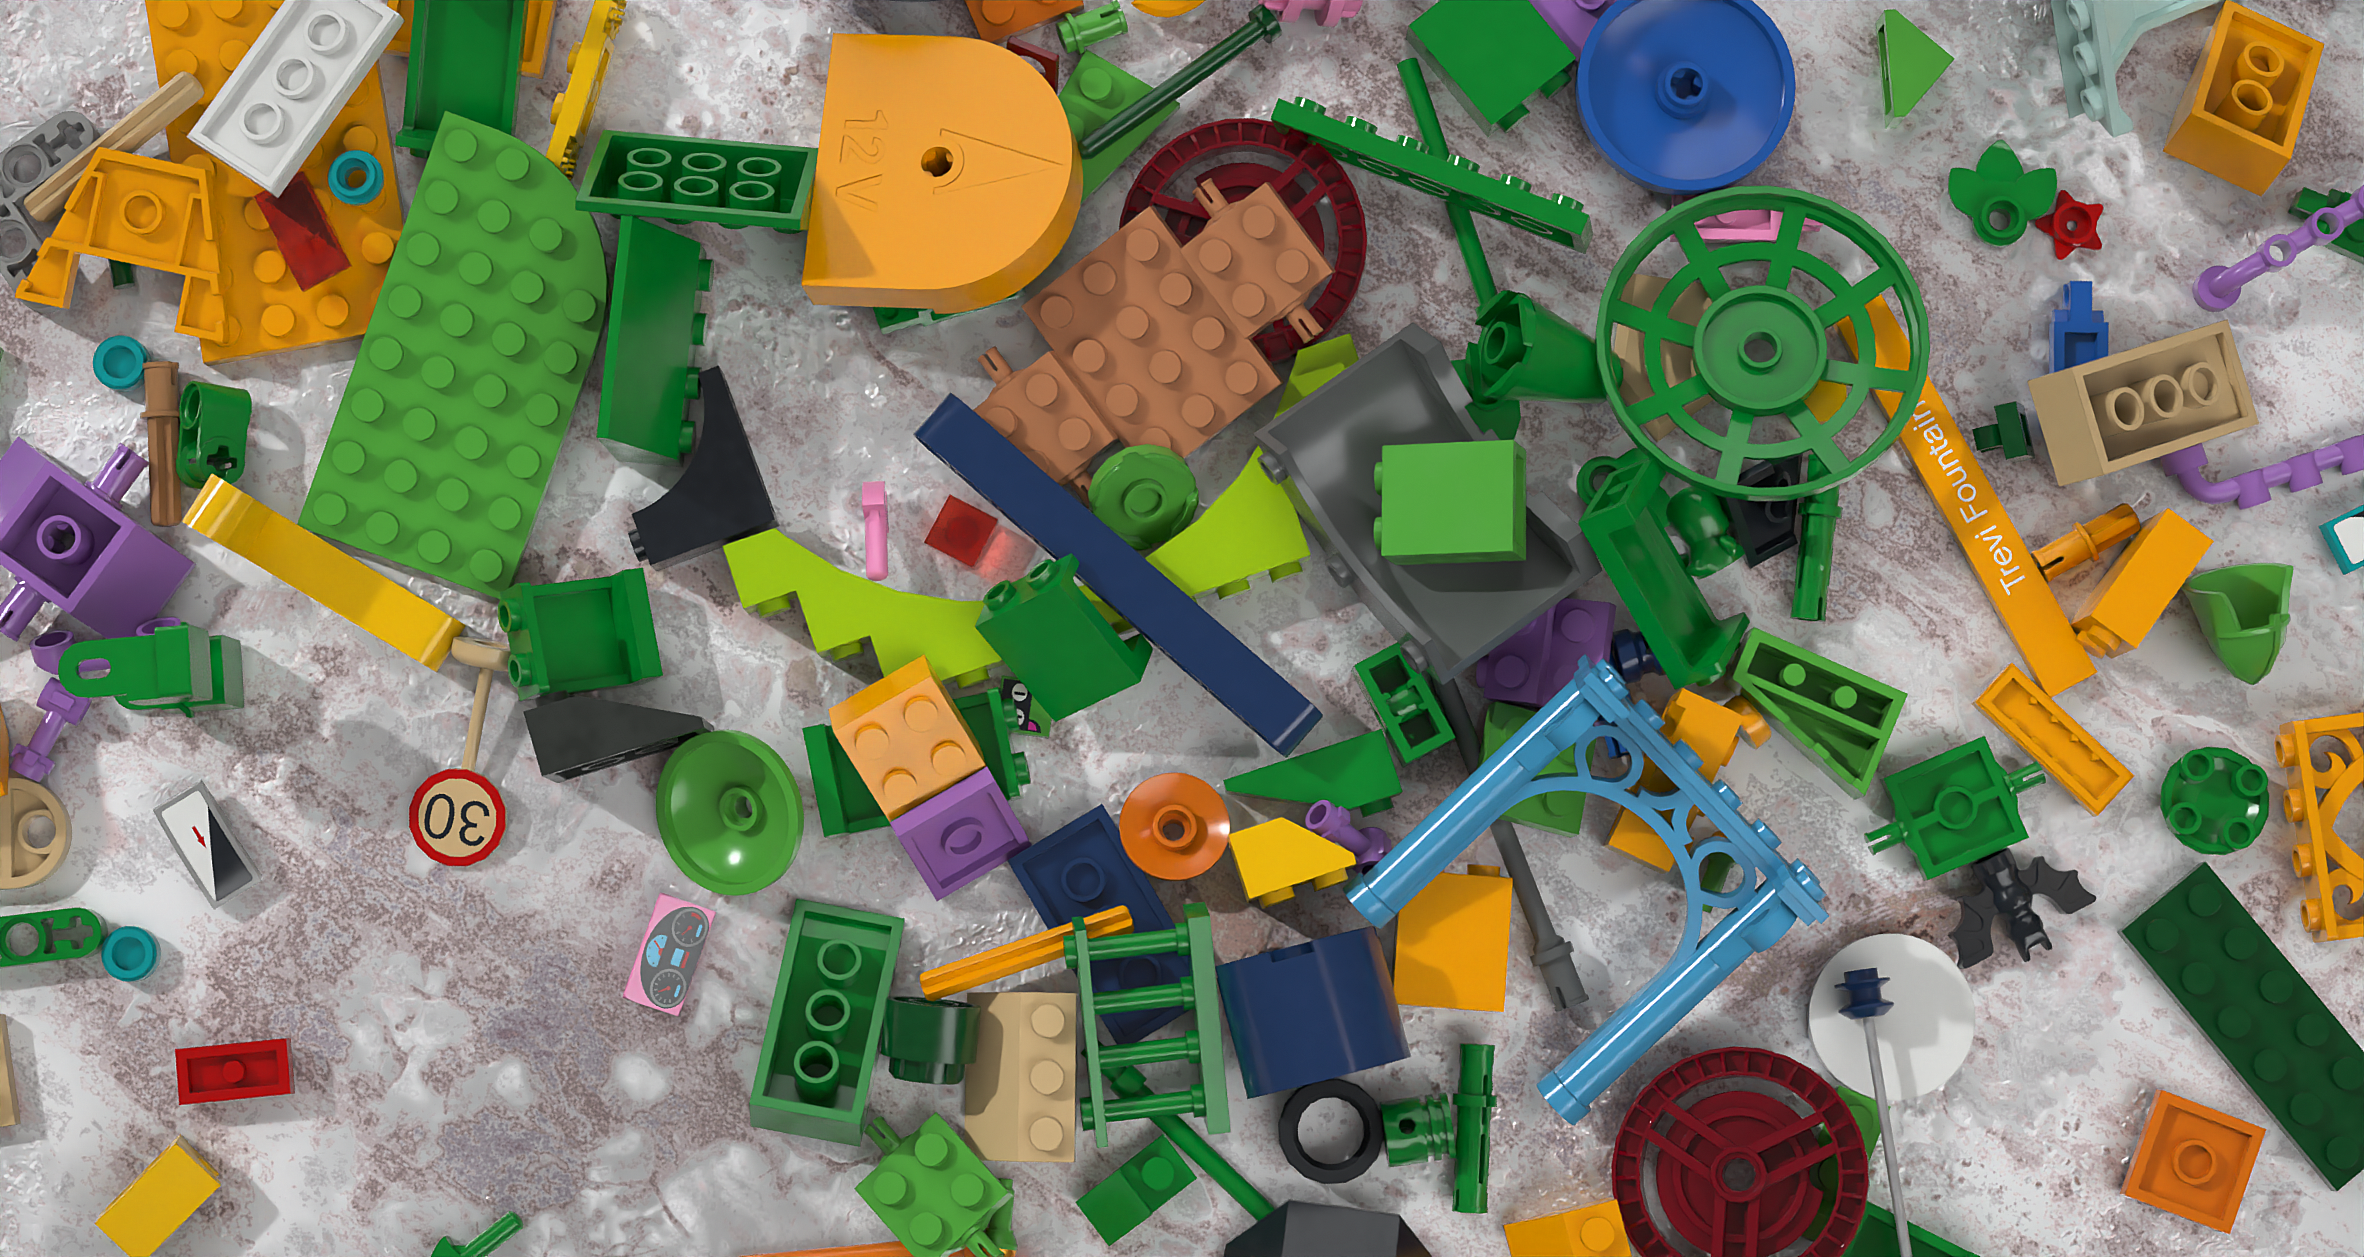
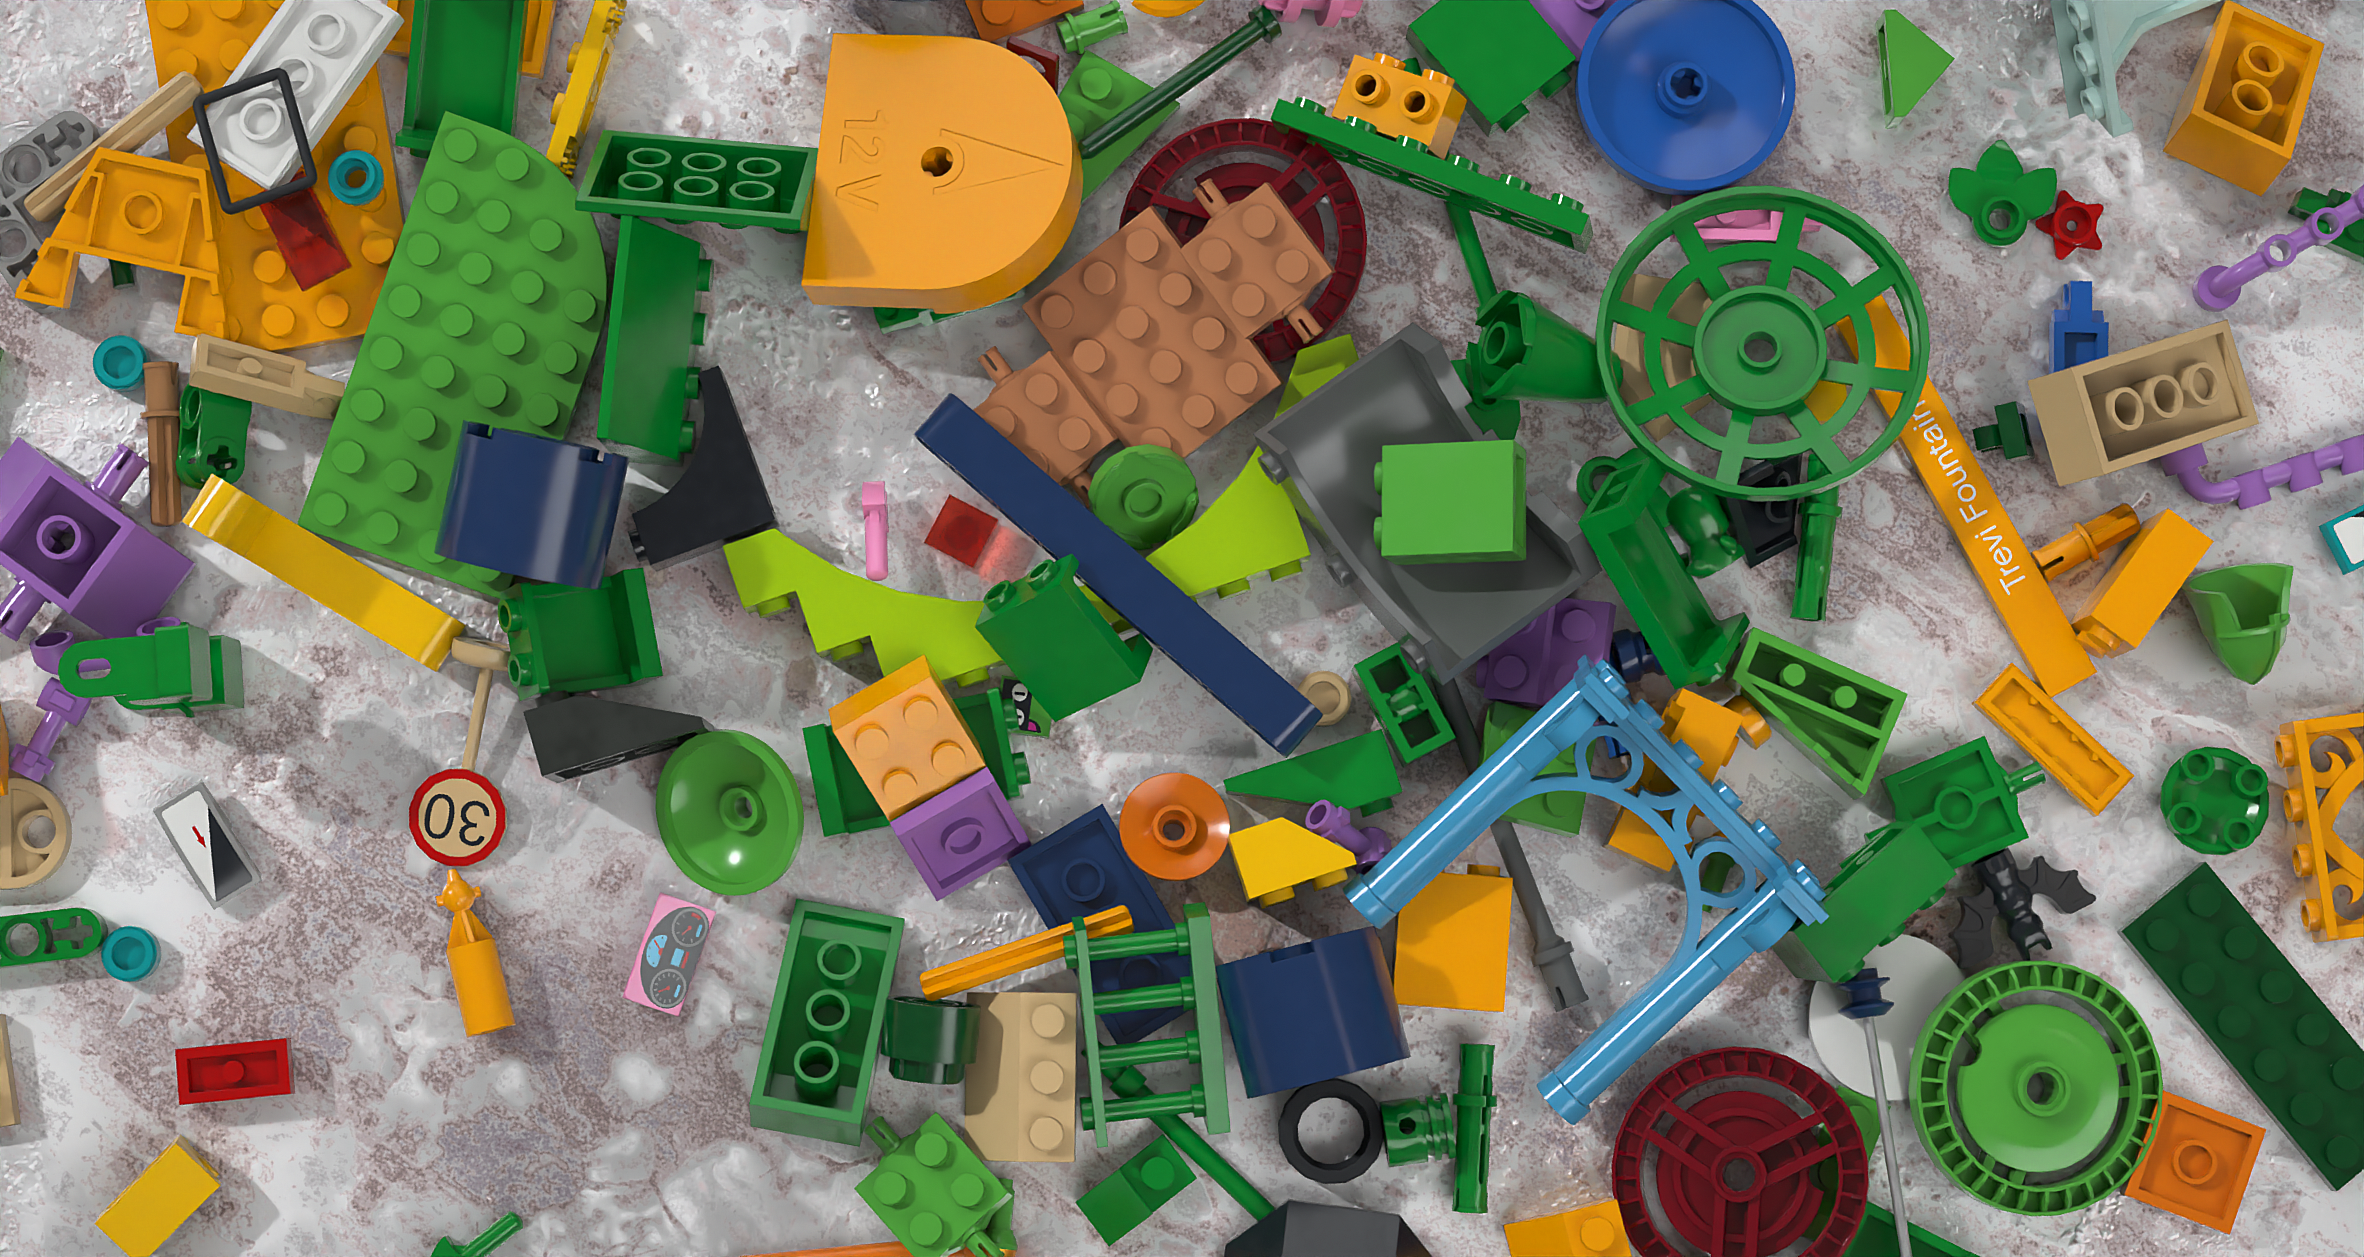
none -> tan hinge [189,333,345,420]
none -> black piece [193,68,317,215]
none -> dark blue brick [434,420,630,589]
none -> light orange wheel [435,869,516,1038]
none -> tan tile [1297,671,1351,727]
none -> light orange brick [1331,53,1468,160]
none -> green wedge [1771,821,1957,983]
none -> bright green piece [1908,960,2163,1216]

